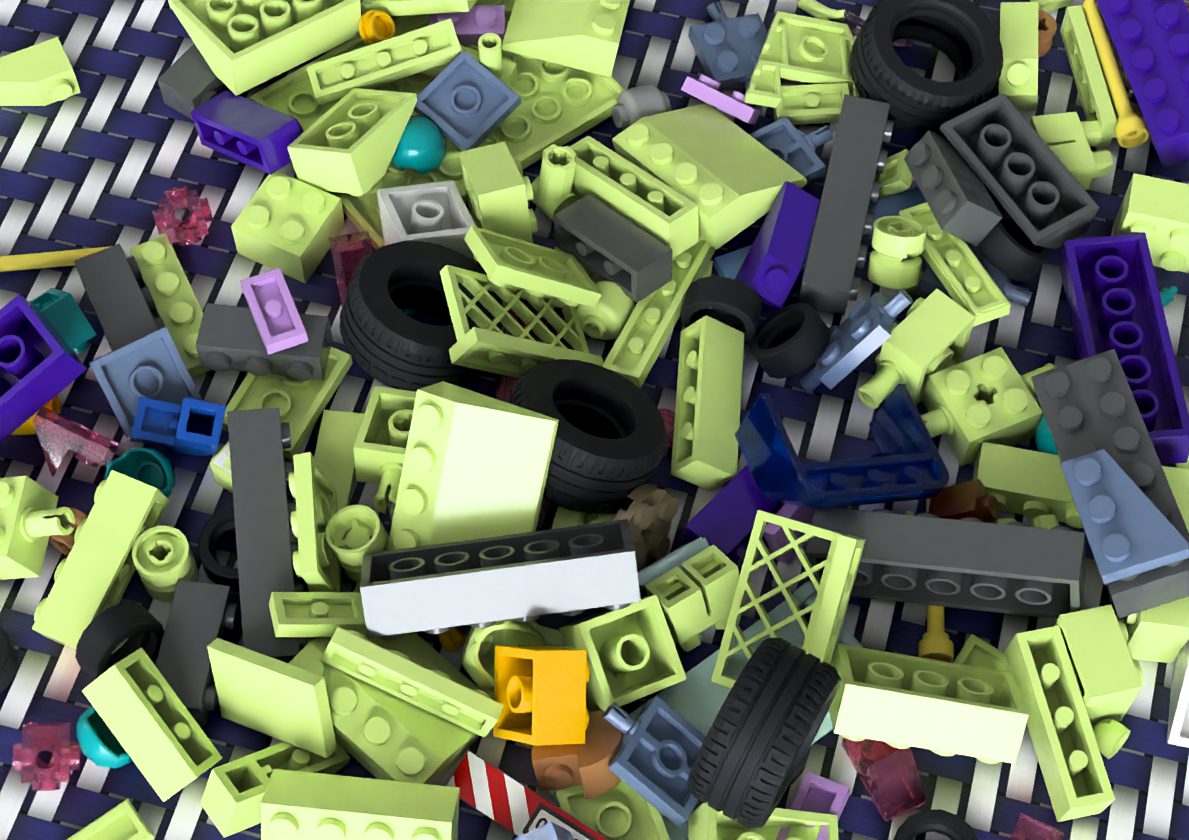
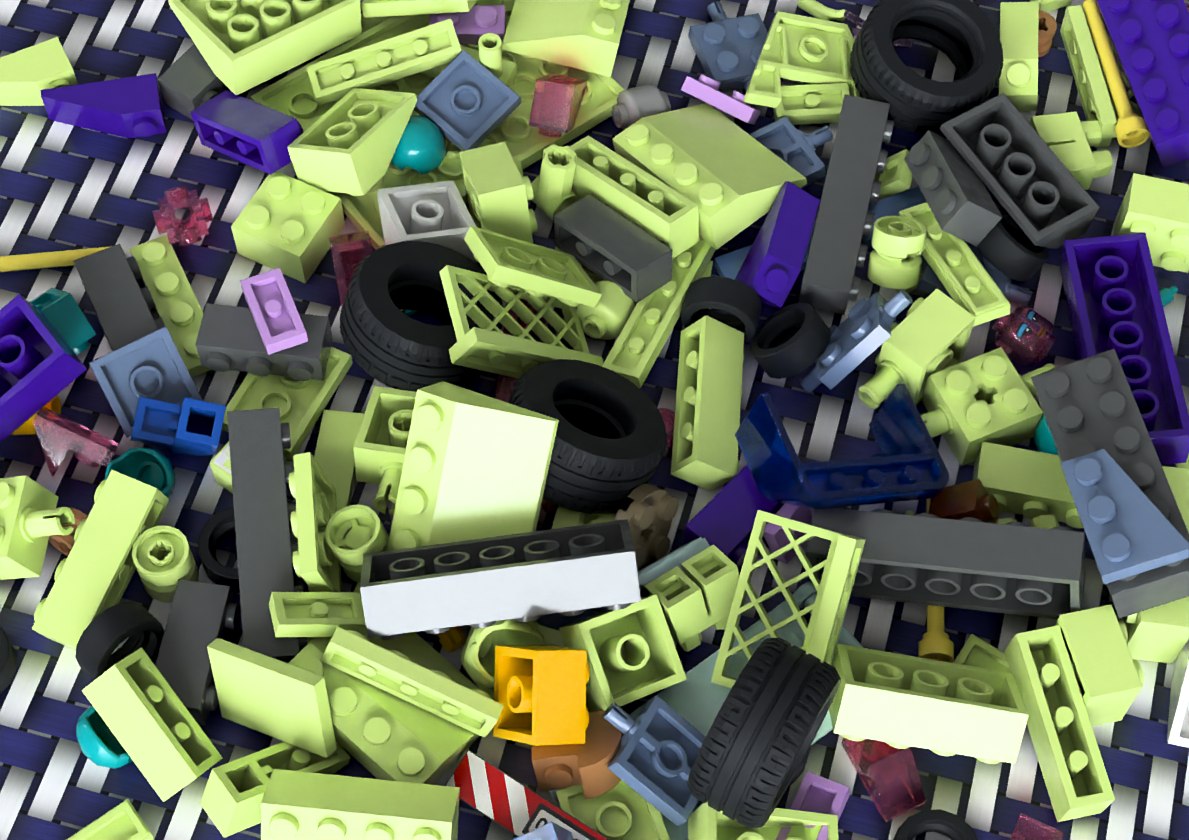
clear pink brick [13,722,80,791] -> none
yellow plate [359,10,395,46] -> none
yellowish green hinge [1092,719,1131,759] -> none
none -> dark purple slope [41,73,167,138]
none -> clear pink slope [529,73,587,138]
none -> clear pink head [992,305,1056,365]

